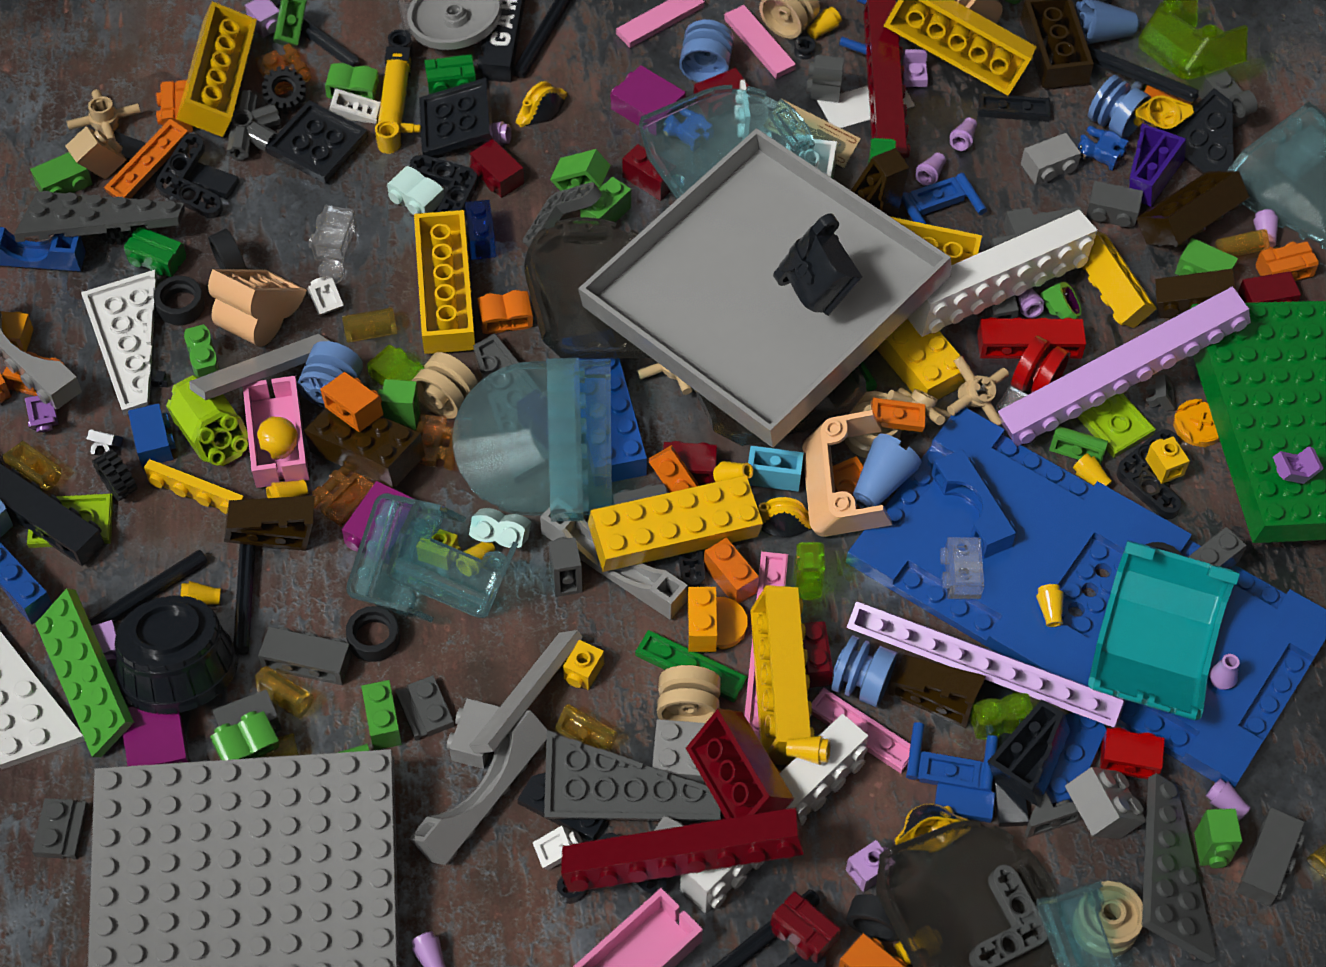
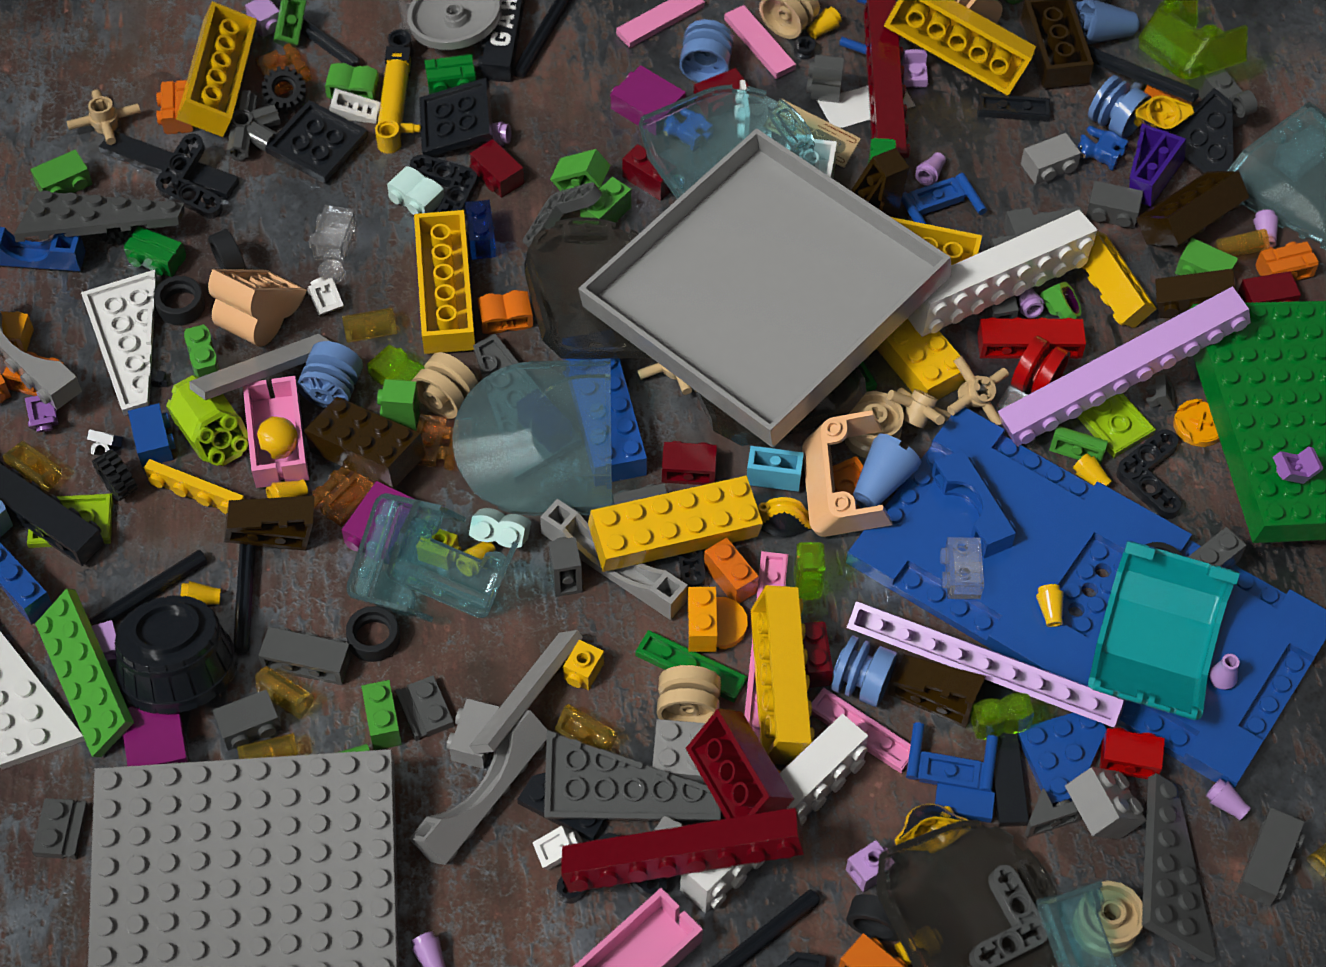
tan brick [66,126,126,179] -> none
orange plate [104,119,189,199] -> none
bright green brick [210,711,279,760] -> none
orange brick [320,372,383,432] -> none
hat [516,81,567,127] -> none
clear light blue brick [547,358,589,522] -> none
orange plate [649,445,699,492] -> none
yellow cone [713,461,753,482] -> none
dark red brick [770,891,841,963] -> none
black piece [773,213,862,316] -> none
yellow cone [786,736,831,765] -> none
orange plate [871,398,925,432] -> none
lavender cone [950,118,977,151] -> none
black wedge [987,699,1070,807] -> none
yellow brick [1145,436,1190,484] -> none
bright green brick [1194,808,1242,868] -> none

